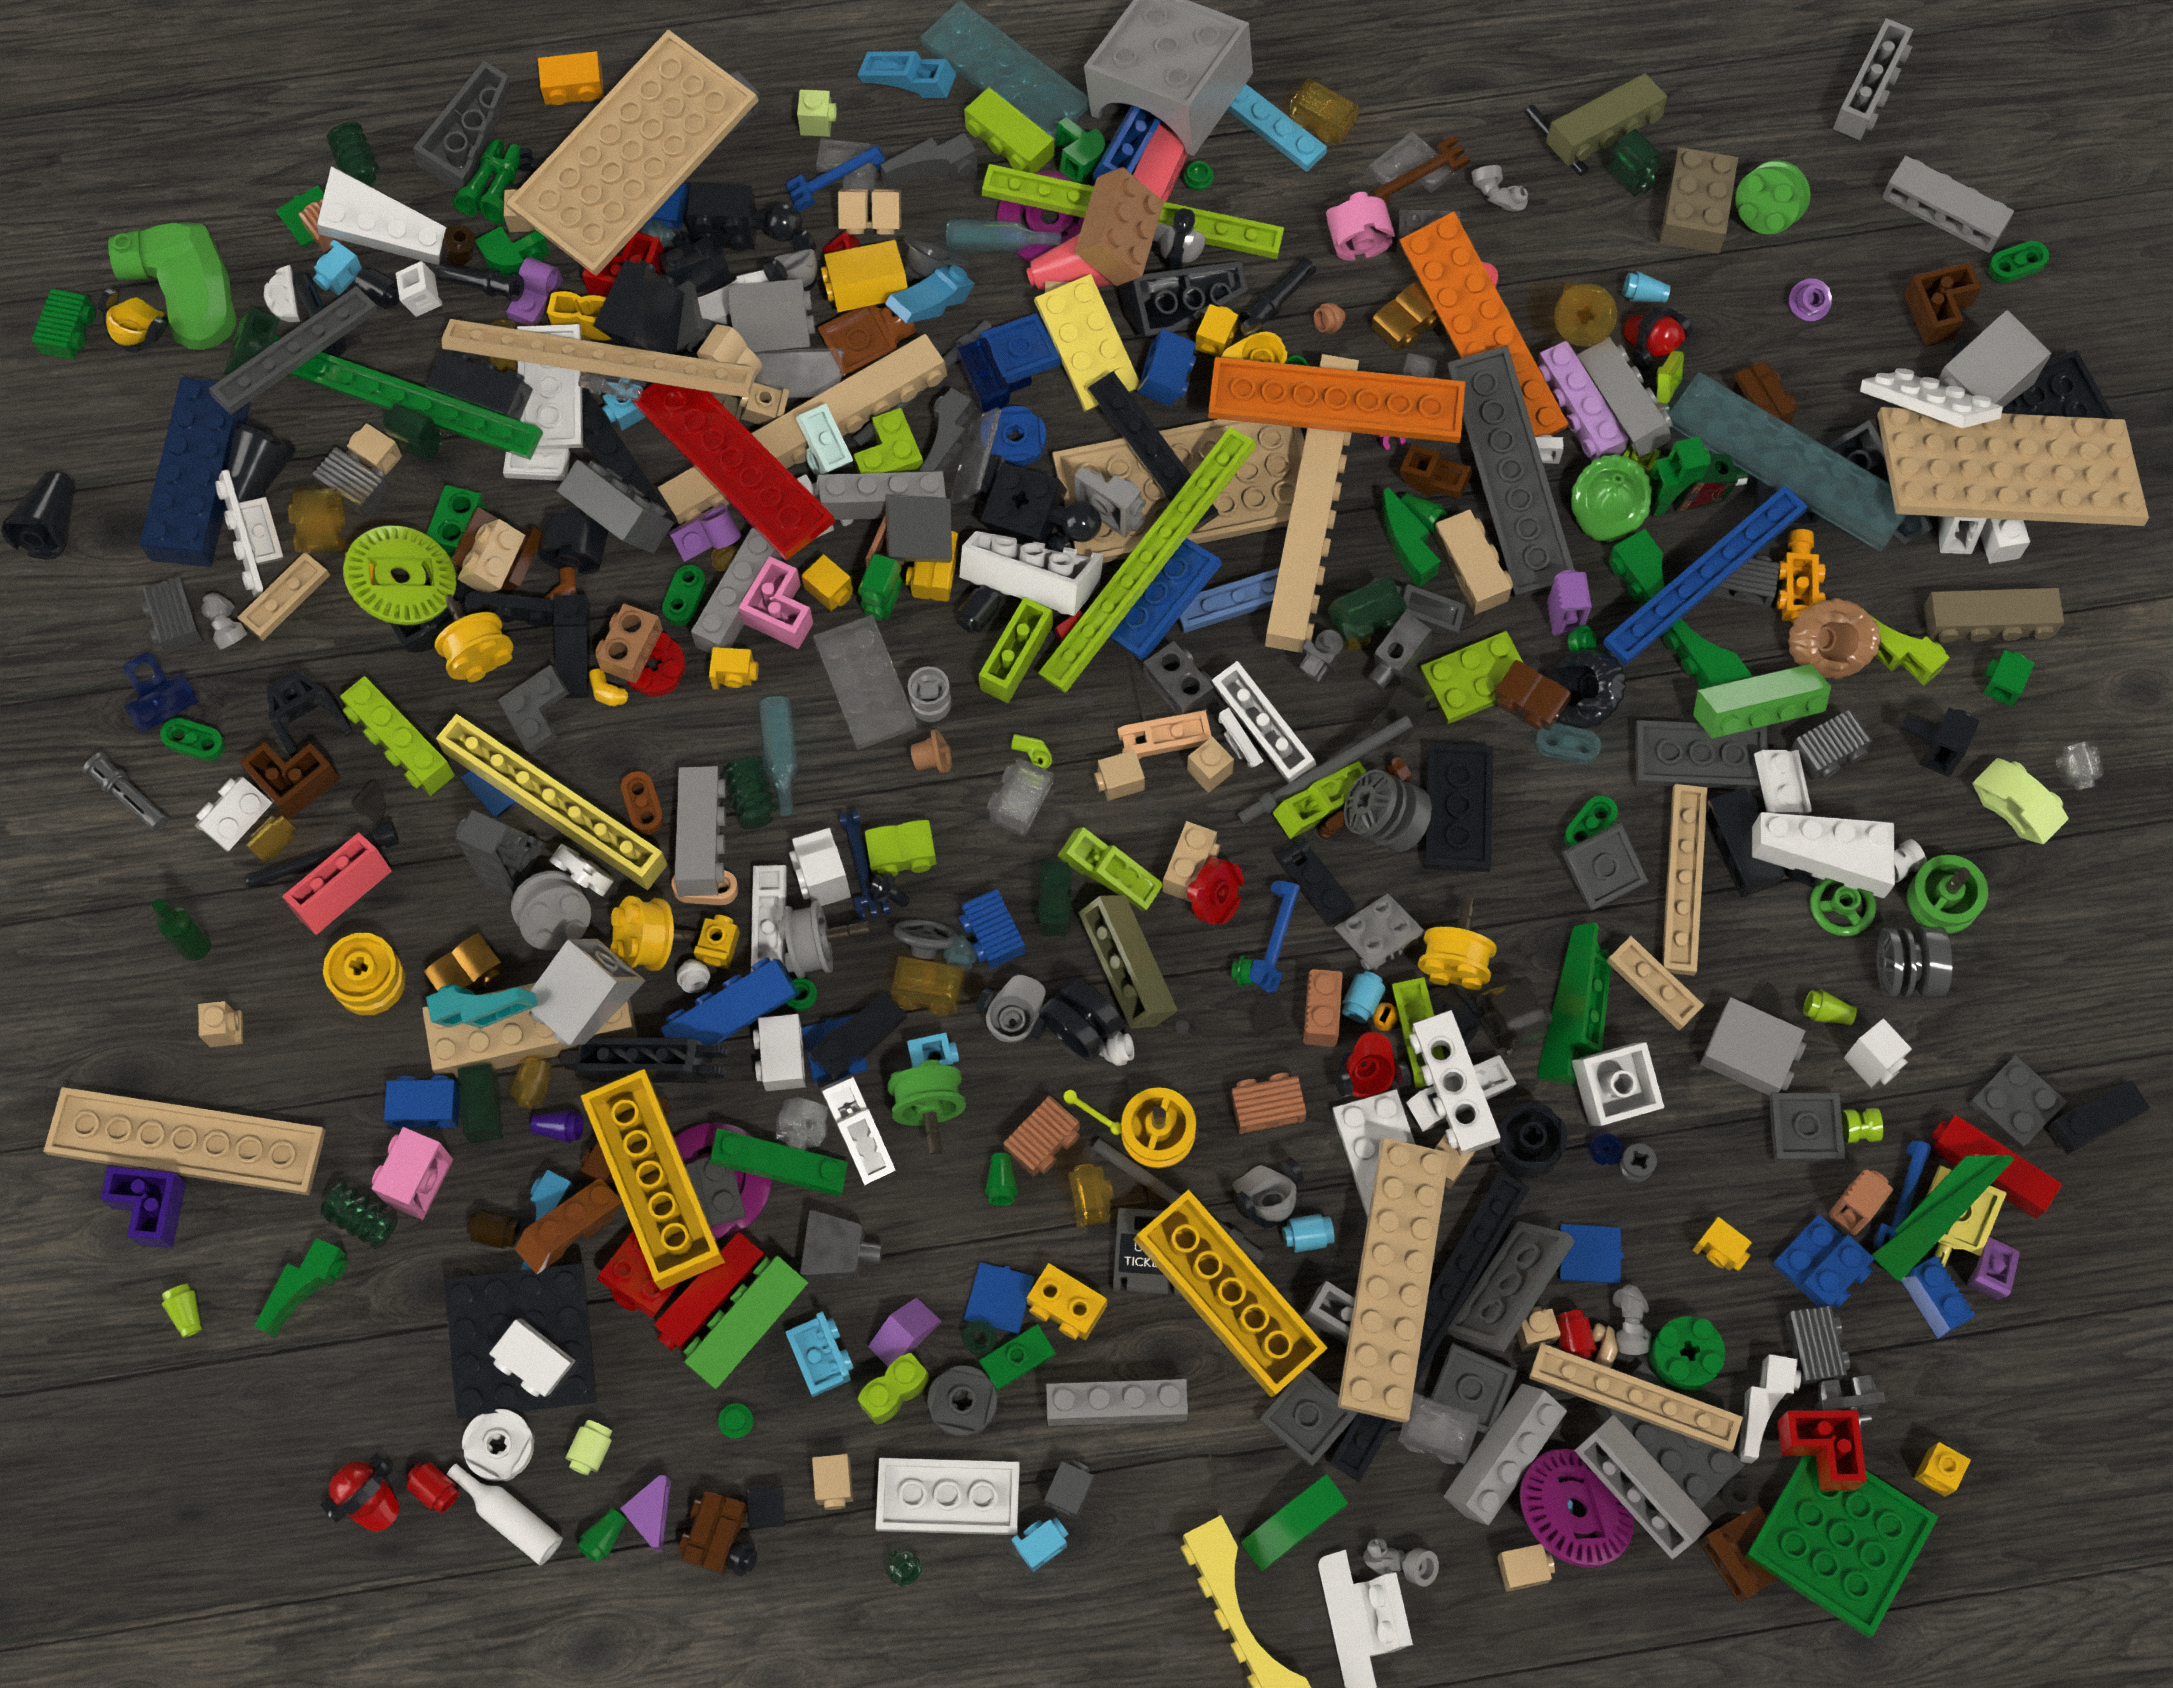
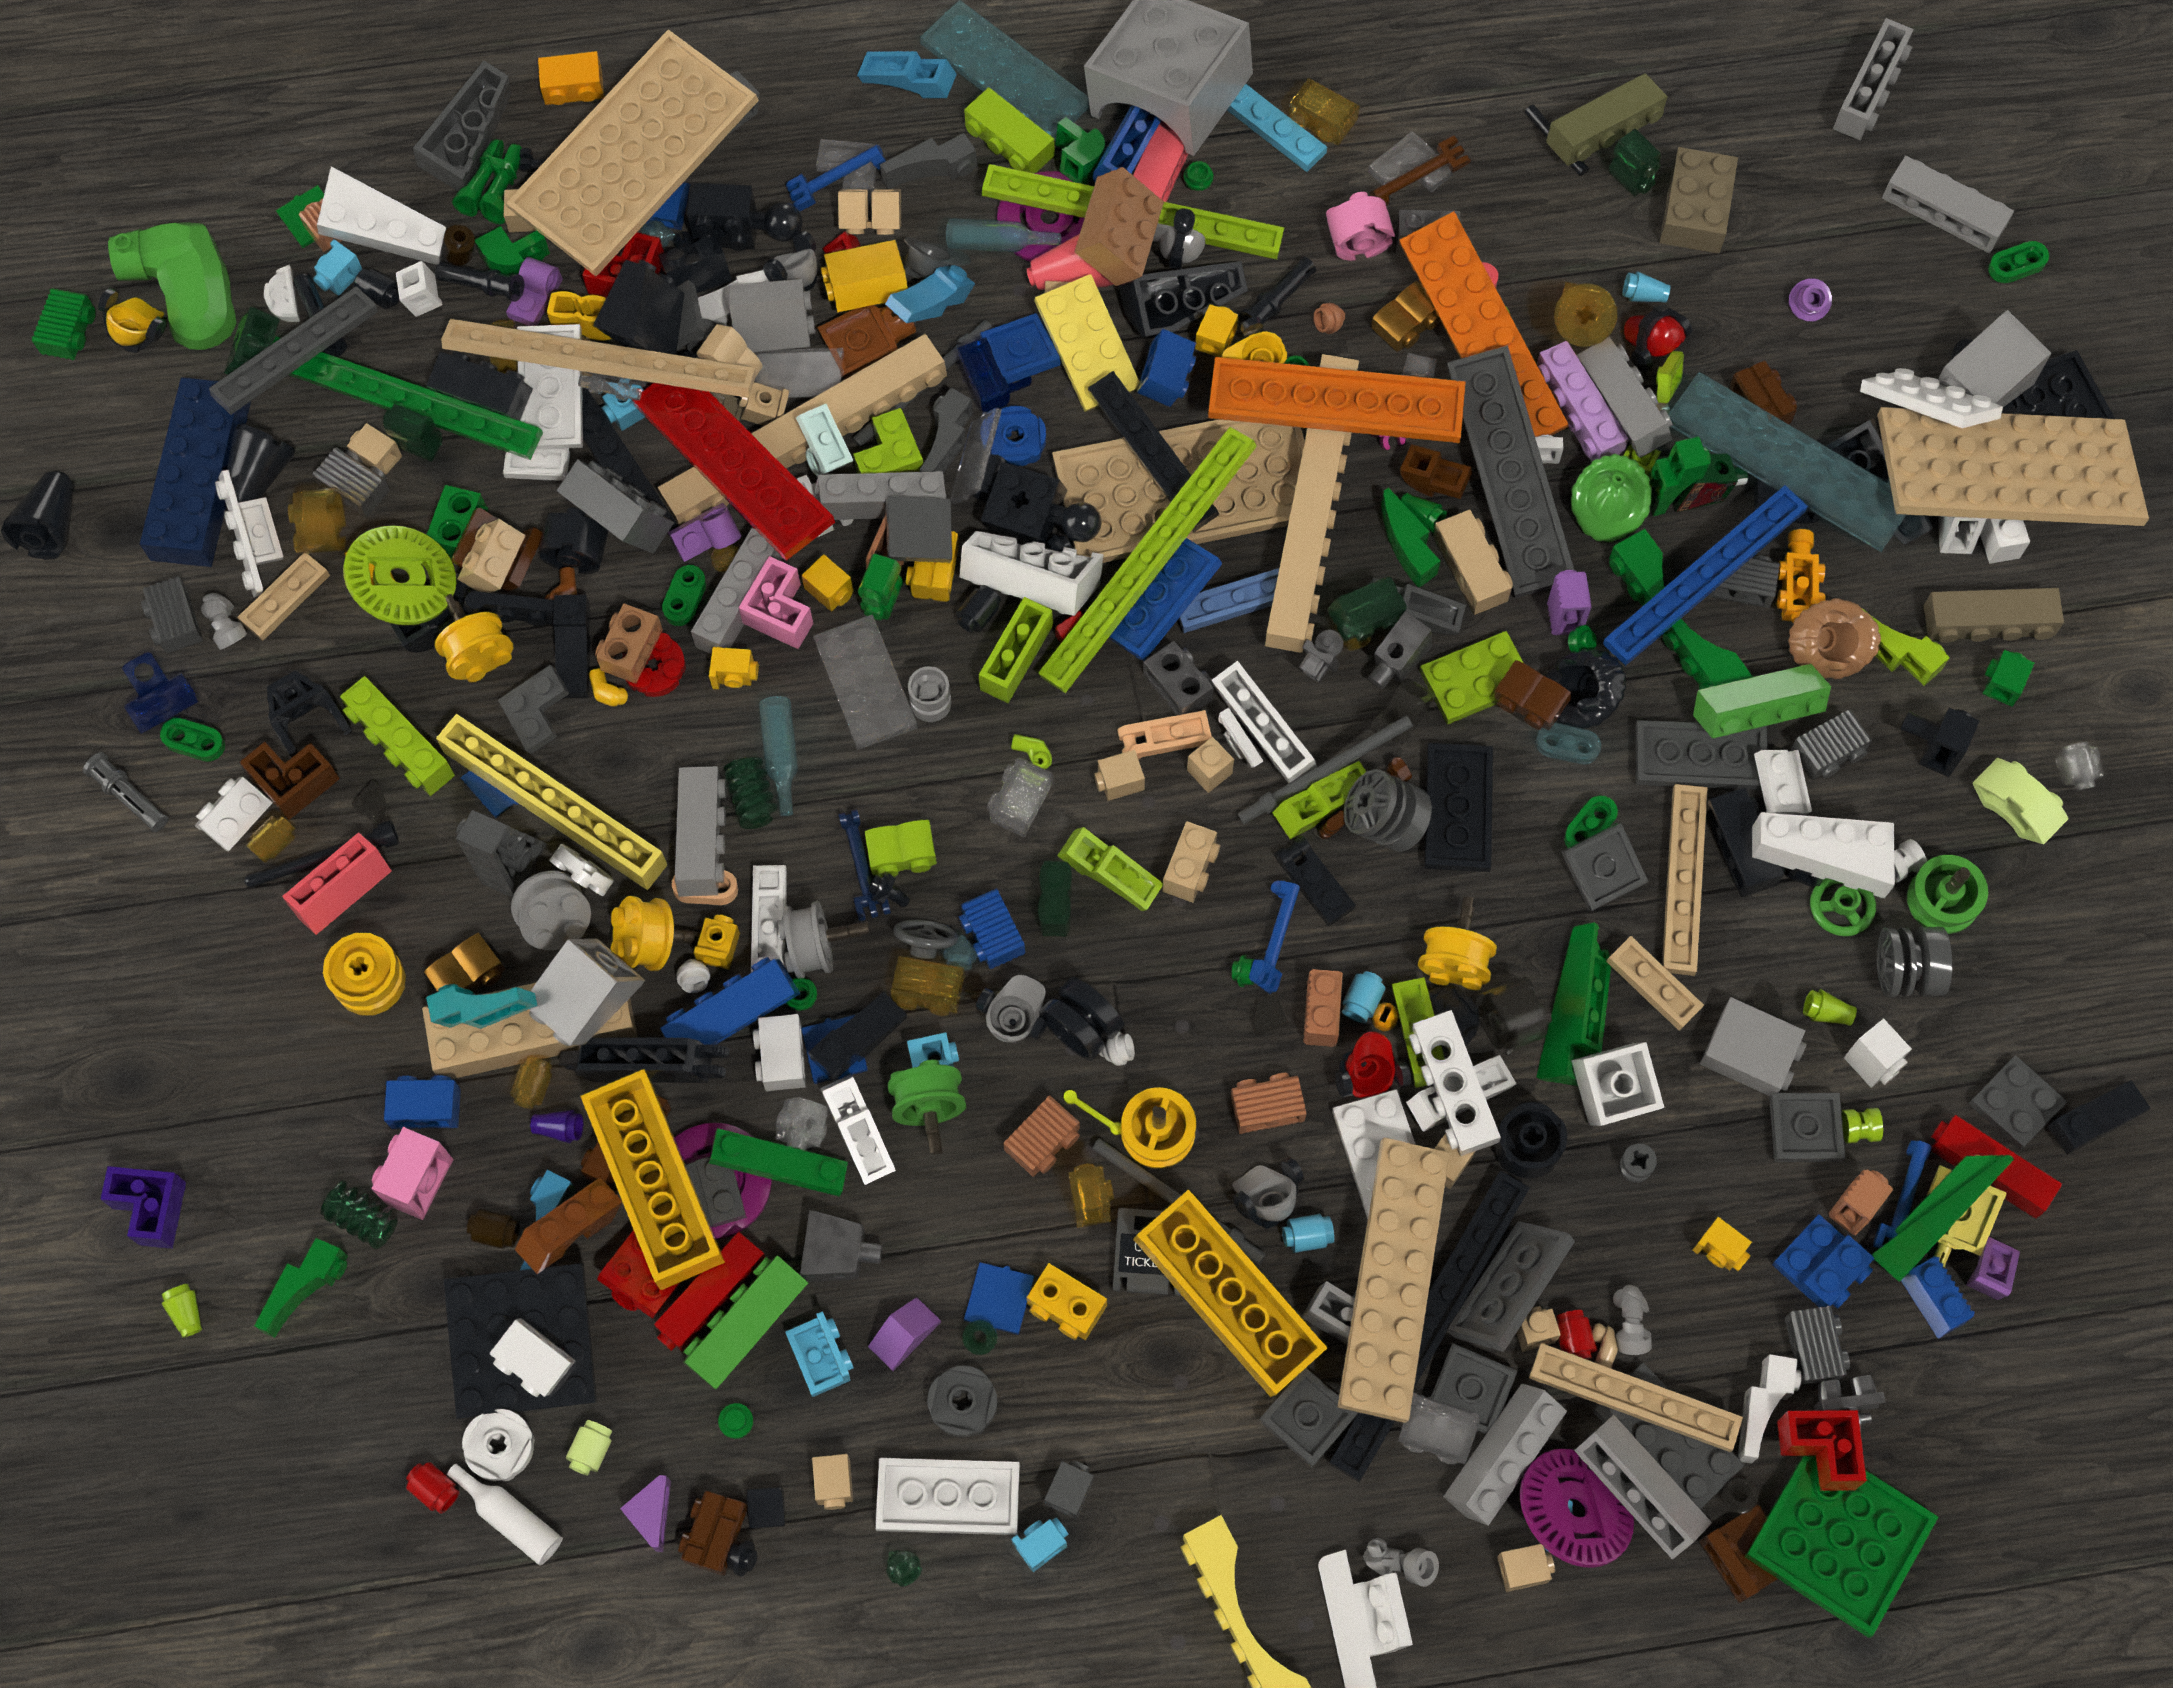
tan plate [43,1087,326,1196] -> none
dark green piece [152,899,211,961] -> none
tan brick [198,1001,243,1047] -> none
red cap [320,1452,399,1531] -> none
clear green piece [327,122,379,187] -> none
clear green brick [458,1064,504,1143] -> none
green cone [577,1508,627,1564] -> none
dark orange plate [621,771,664,835] -> none
white brick [789,828,851,906] -> none
yellowish green brick [797,90,837,137] -> none
lime brick [858,1353,929,1425] -> none
medium nougat piece [911,729,952,774] -> none
green plate [979,1324,1056,1392] -> none
green cone [984,1153,1018,1206] -> none
light grey brick [1046,1379,1188,1426] -> none
light grey plate [1074,467,1146,538] -> none
olive brick [1078,895,1178,1029] -> none
red plate [1187,857,1244,925] -> none
green slope [1240,1474,1348,1572] -> none
light grey hinge [1334,893,1425,971] -> none
light grey arm [1471,165,1528,212] -> none
blue piece [1559,1224,1624,1284] -> none
clear blue plate [1590,1133,1623,1165] -> none
green brick [1648,1316,1725,1393] -> none
bright green wheel [1735,160,1811,234] -> none
reddish brown brick [1904,262,1982,347] -> none
yellow brick [1914,1442,1971,1497] -> none

